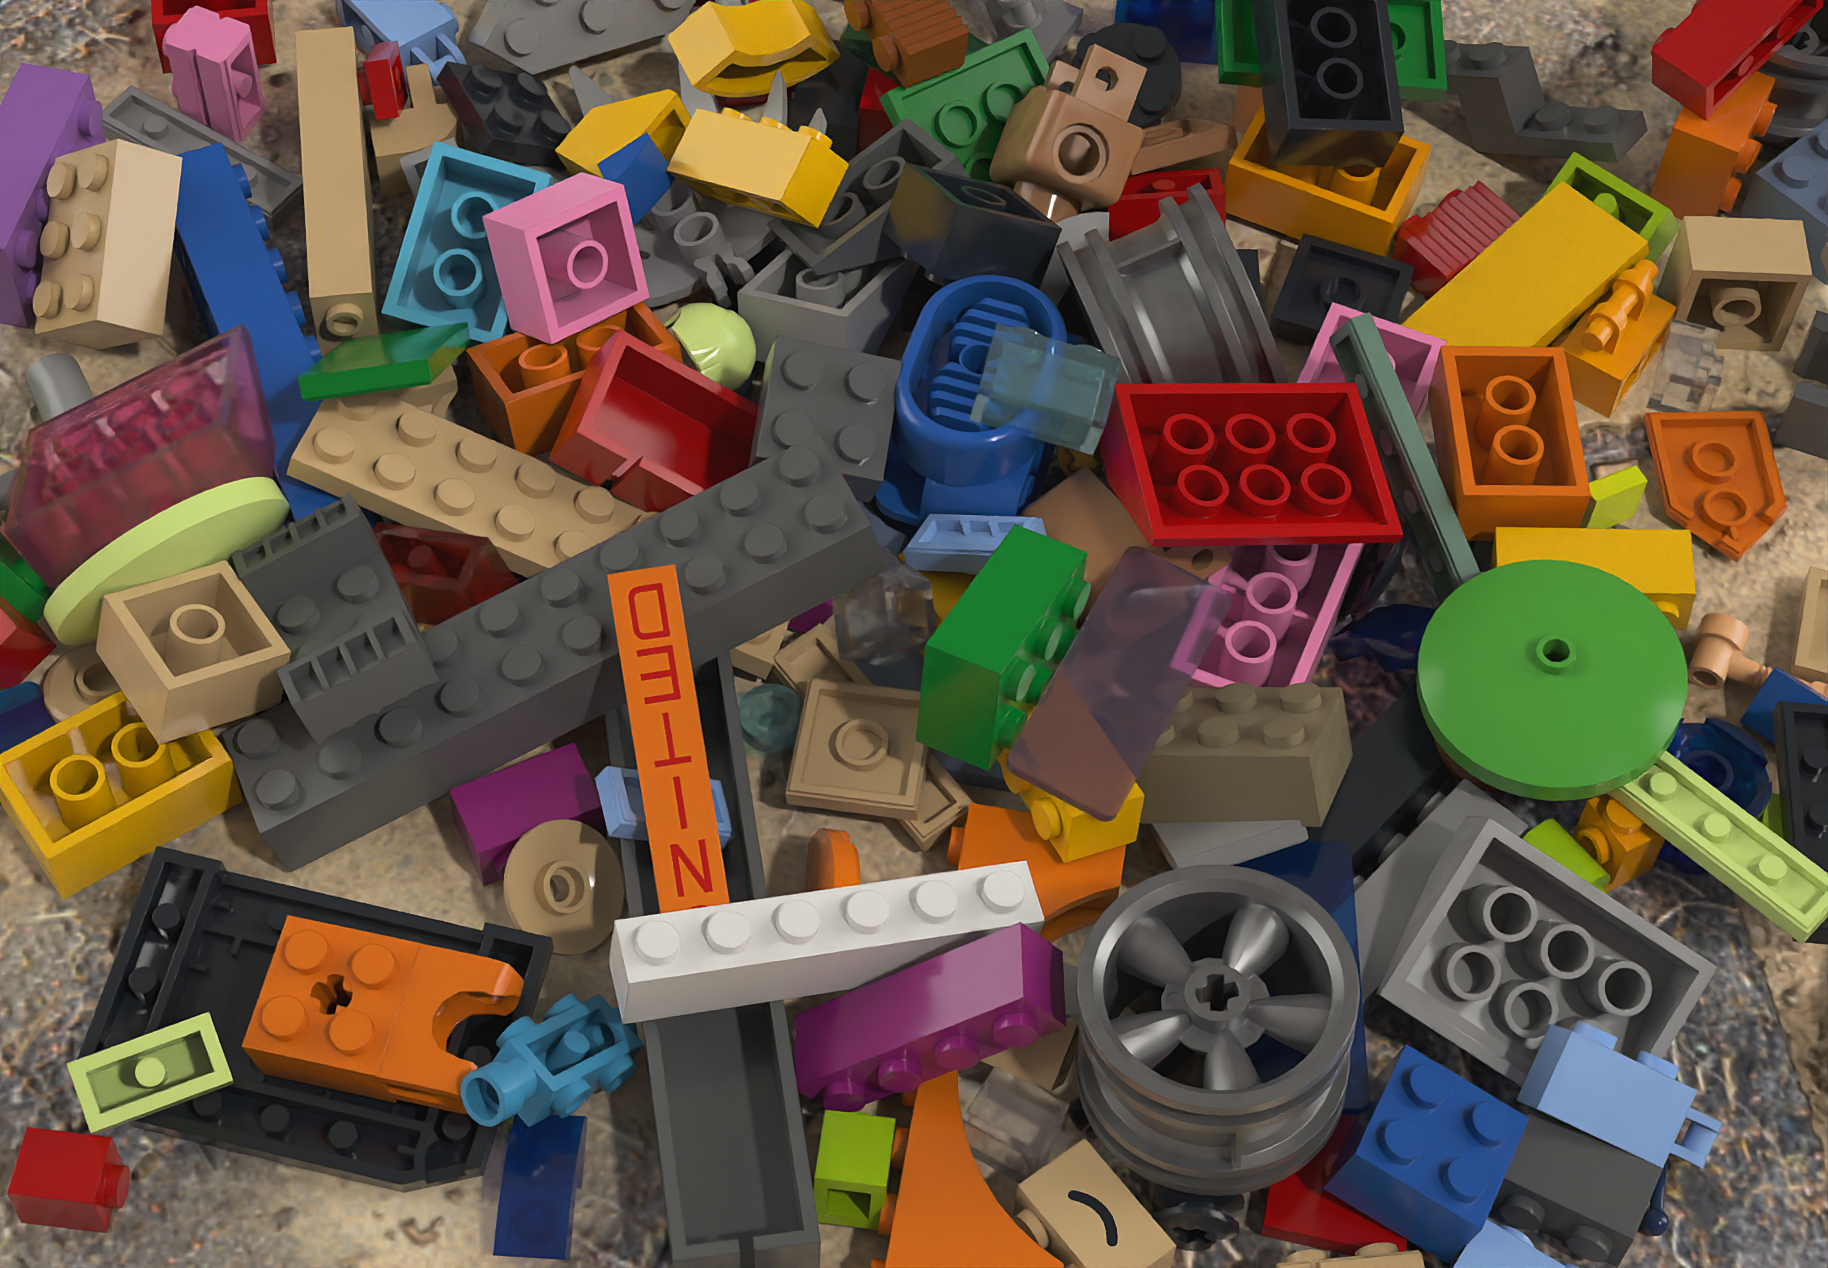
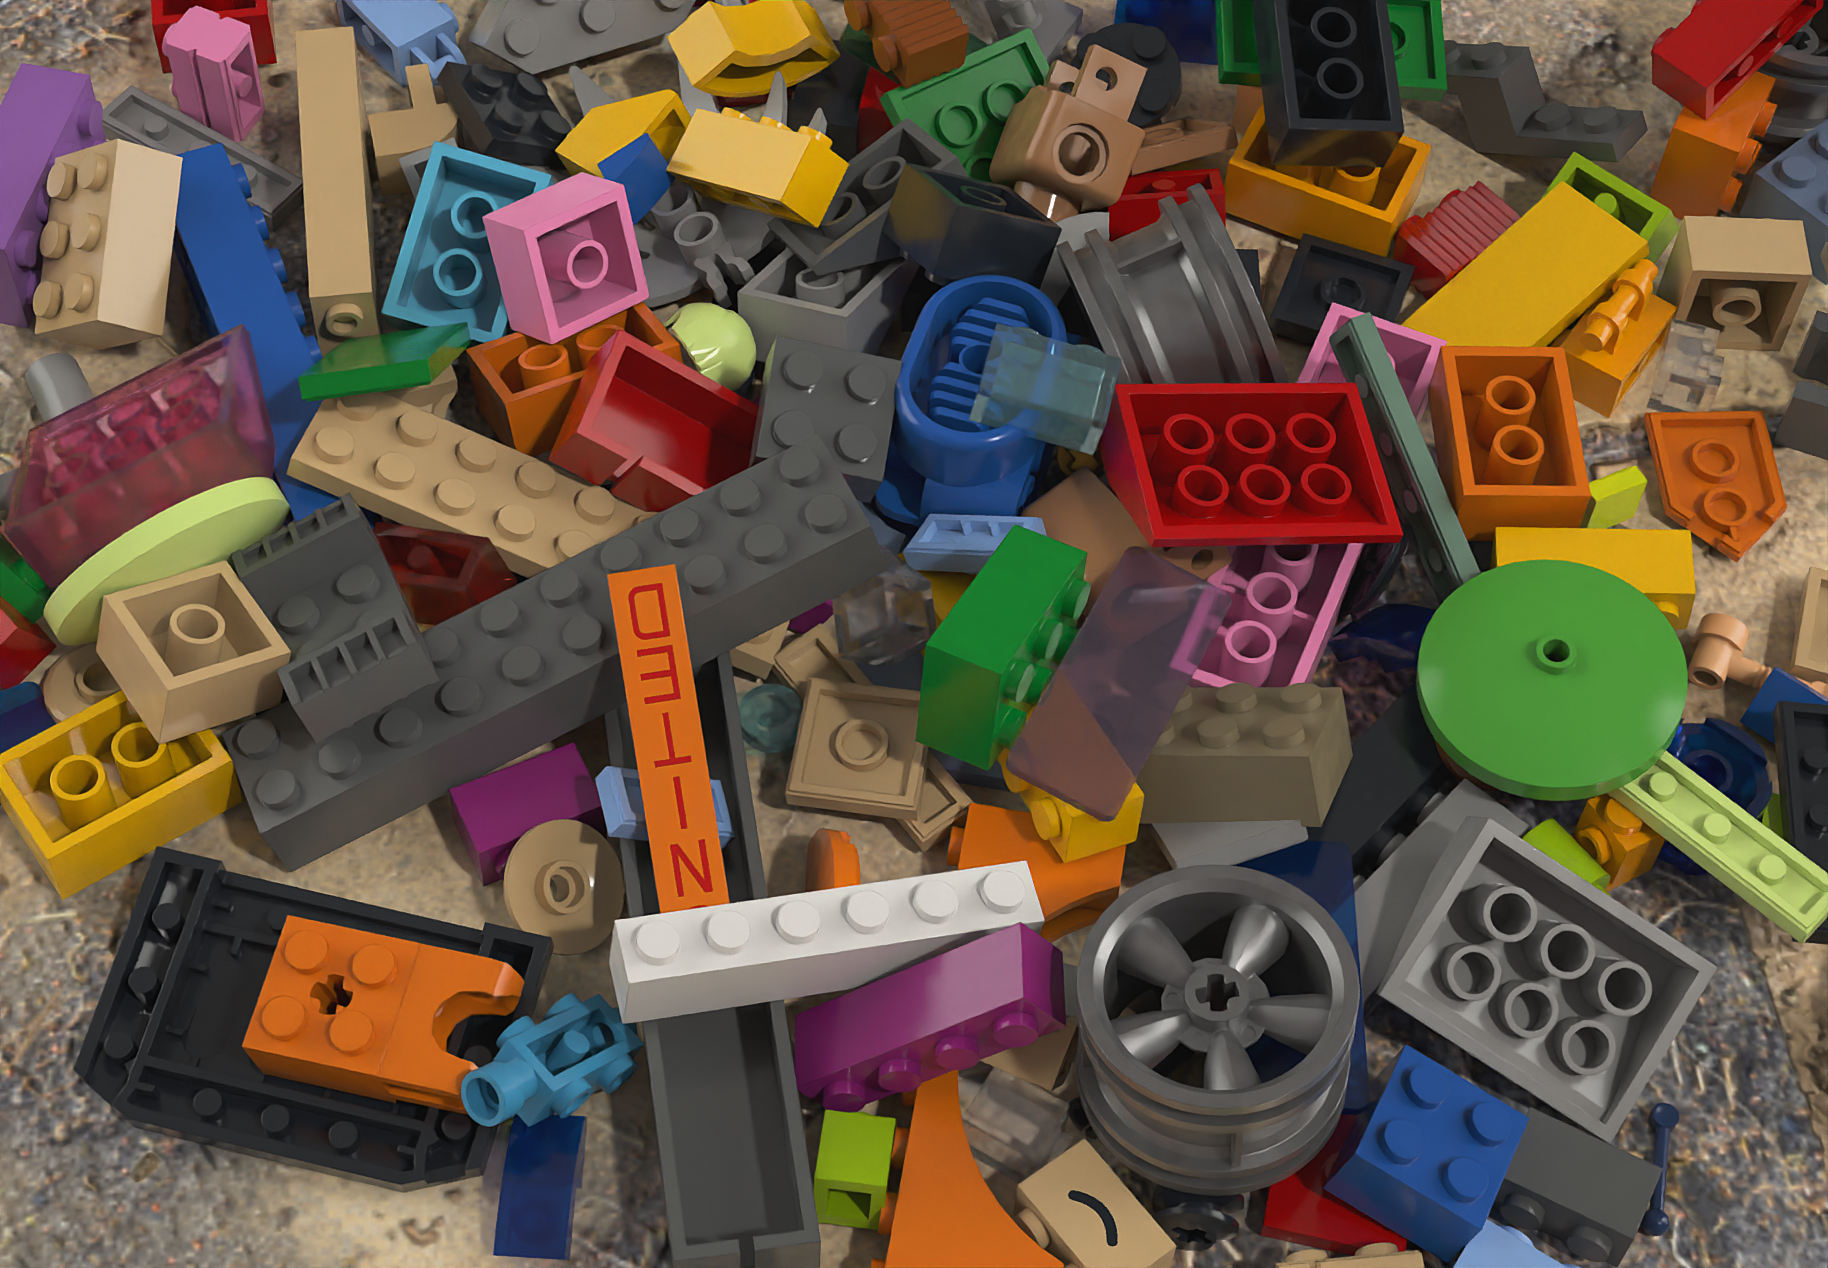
red brick [7,1127,130,1233] -> none
yellowish green brick [67,1012,234,1135] -> none
red plate [358,40,409,120] -> none
light blue brick [1516,1020,1723,1168] -> none

